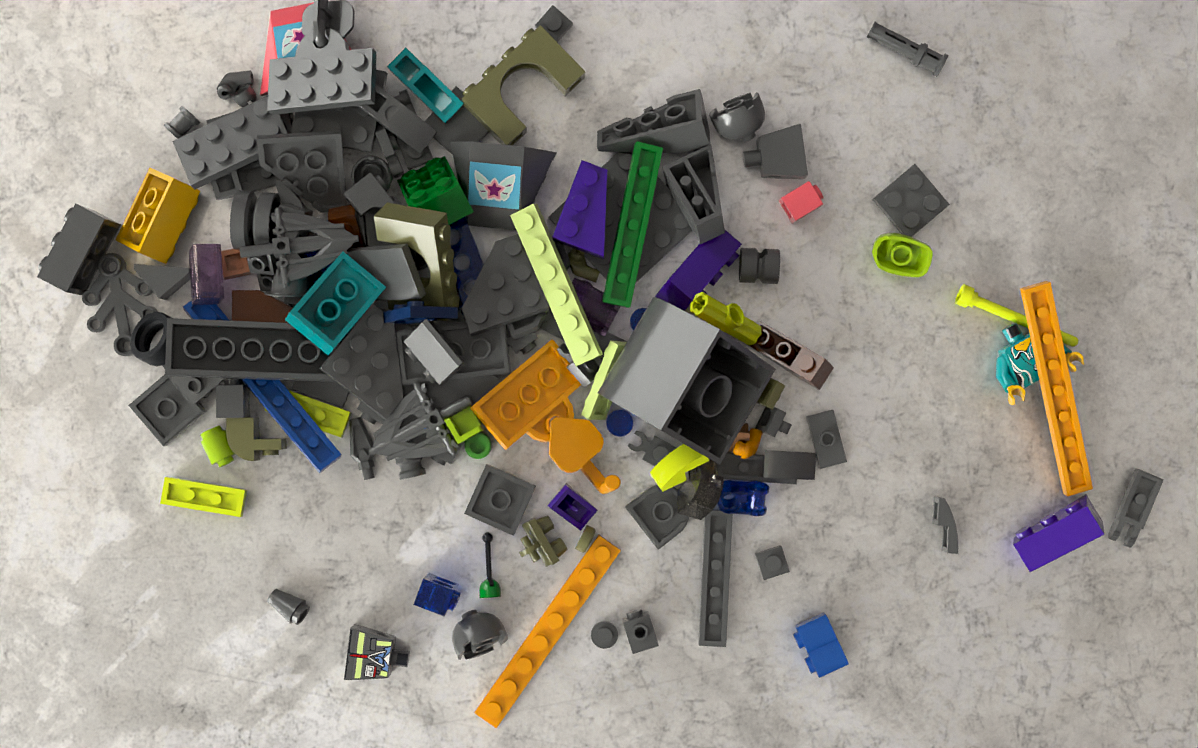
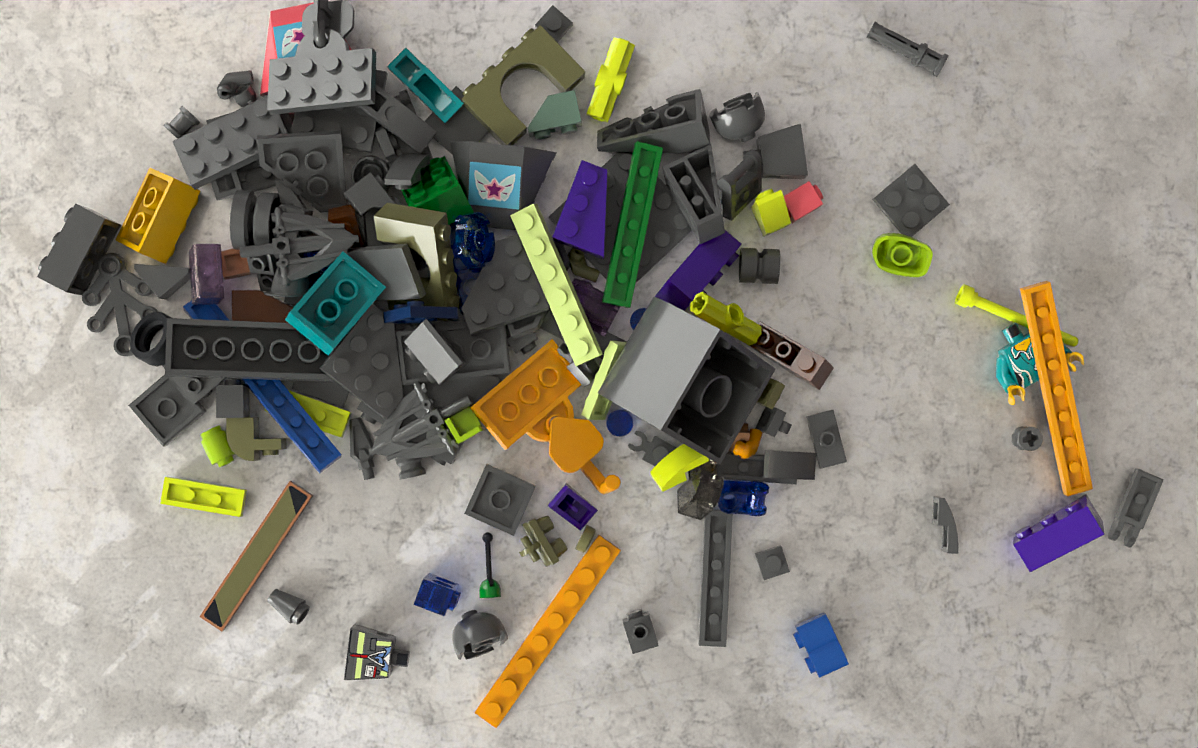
bright green tile [464,432,492,459] -> none
dark grey plate [591,621,618,649] -> none
dark grey tile [625,485,690,550] -> none
none -> olive tile [199,481,314,632]
none -> dark grey slope [385,153,430,190]
none -> clear blue plate [452,212,495,268]
none -> sand green slope [527,90,582,140]
none -> neon yellow piece [586,37,635,123]
none -> dark grey plate [717,150,762,221]
none -> neon yellow slope [750,189,791,237]
none -> dark grey bush [1012,426,1043,451]

